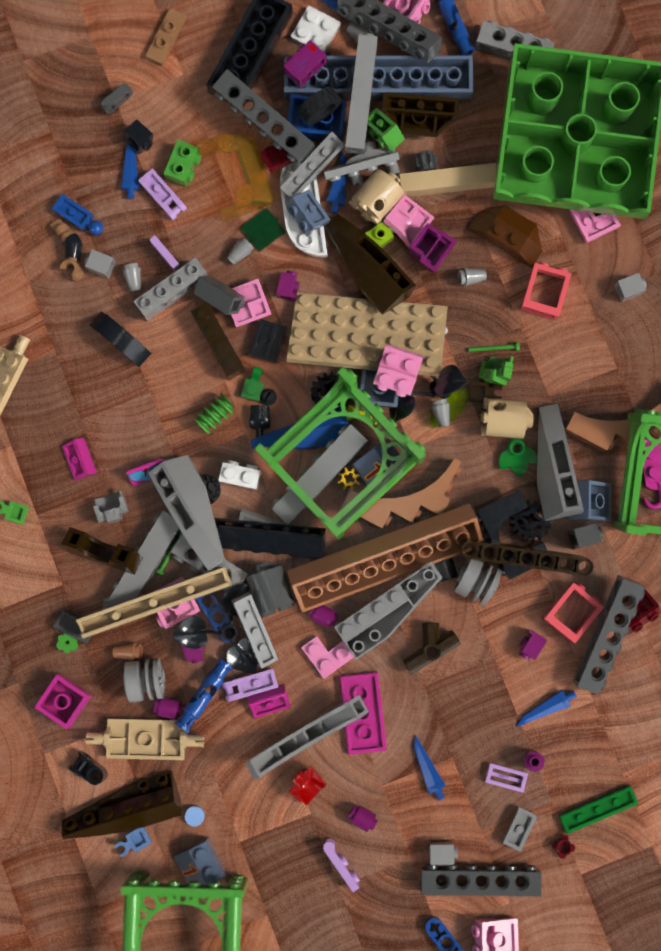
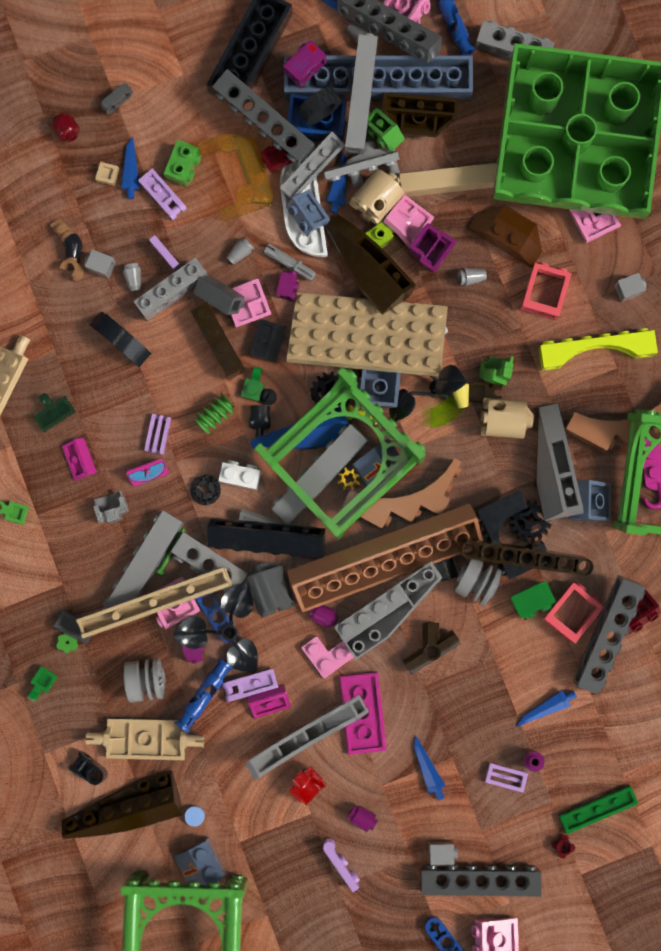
dark pink brick [34,673,93,729] -> none
blue plate [52,194,104,235] -> none
dark brown arch [61,527,143,575] -> none
nougat cone [113,643,143,661] -> none
medium blue plate [115,827,152,857] -> none
black brick [123,119,153,155] -> none
medium nougat plate [146,8,187,66] -> none
light grey wedge [148,455,225,571] -> none
magenta brick [153,697,184,720] -> none
light grey plate [231,592,278,669] -> none
dark green piece [241,208,286,252] -> none
white plate [291,5,341,53] -> none
bright pink plate [373,344,423,397] -> none
dark grey gear [415,150,438,172] -> none
light grey cone [431,398,450,427] -> none
bright green piece [468,342,520,352] -> none
green plate [499,439,537,477] -> none
light grey plate [502,806,537,852] -> none
magenta brick [519,629,547,661] -> none
dark grey brick [568,523,603,550] -> none
none -> green plate [28,666,59,701]
none -> clear green plate [33,393,76,433]
none -> dark red head [52,113,80,143]
none -> tan plate [95,162,119,186]
none -> lavender tile [144,414,172,455]
none -> light grey axle [264,243,316,281]
none -> light yellow cone [453,384,469,409]
none -> green brick [508,581,556,620]
none -> neon yellow arch [538,328,658,371]

